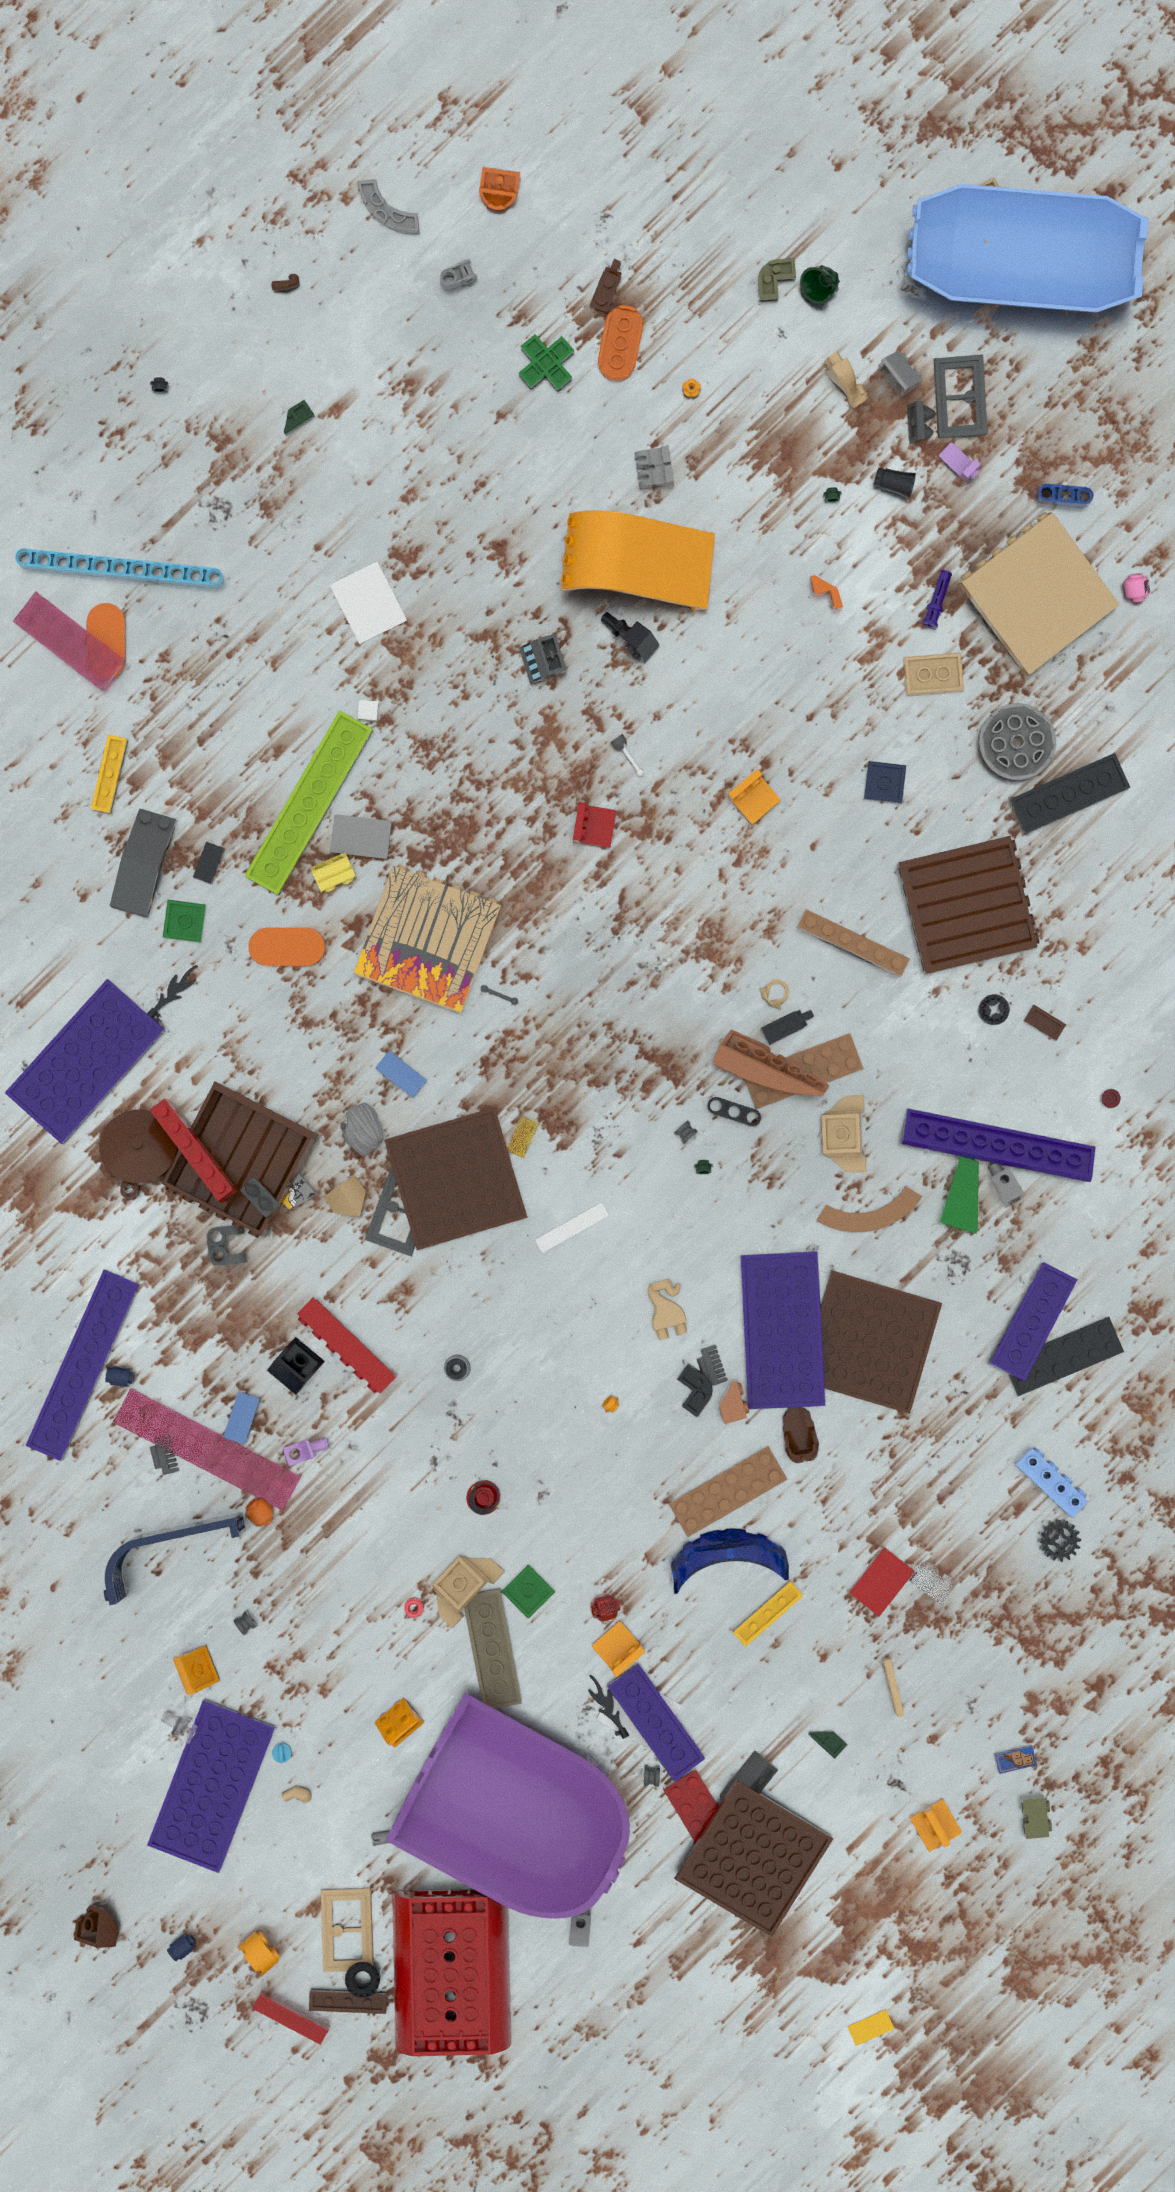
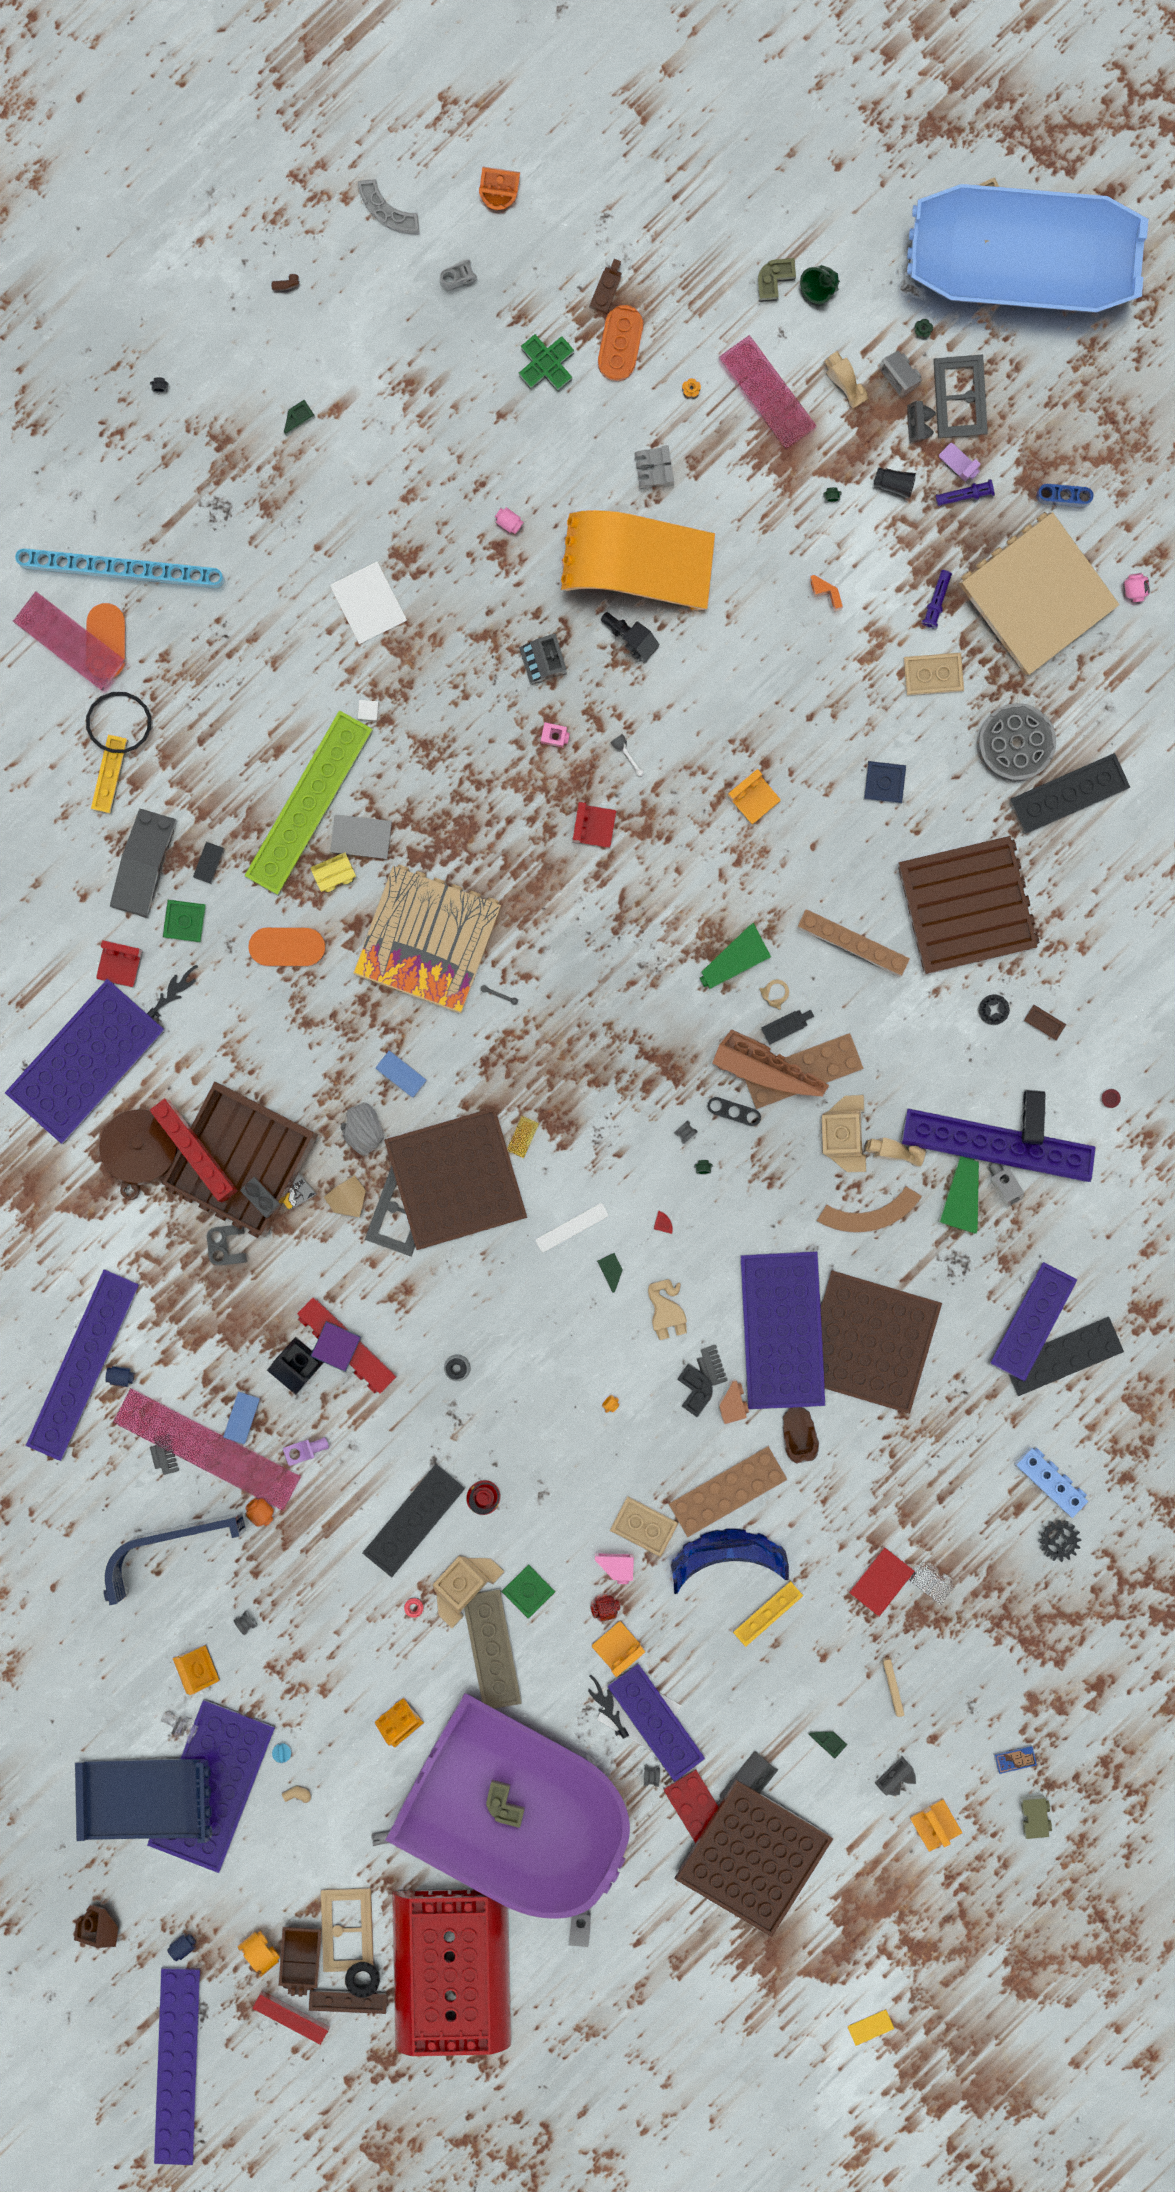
none -> dark blue panel [75,1759,212,1843]
none -> black piece [86,692,151,753]
none -> red bracket [96,940,142,987]
none -> dark purple plate [154,1967,201,2165]
none -> reddish brown piece [278,1927,321,1997]
none -> dark purple tile [311,1321,361,1372]
none -> black plate [362,1464,465,1578]
none -> olive plate [486,1780,525,1828]
none -> bright pink brick [495,507,524,534]
none -> bright pink brick [541,723,570,748]
none -> bright pink slope [595,1553,634,1584]
none -> dark green tile [597,1253,623,1293]
none -> tan tile [610,1496,679,1557]
none -> red tile [654,1211,673,1234]
none -> green slope [699,923,771,990]
none -> clear pink plate [718,335,817,450]
none -> tan hips [864,1137,926,1167]
none -> dark grey tile [875,1756,916,1796]
none -> dark green plate [914,319,933,338]
none -> dark purple pin [936,479,995,507]
none -> black beam [1022,1089,1046,1145]

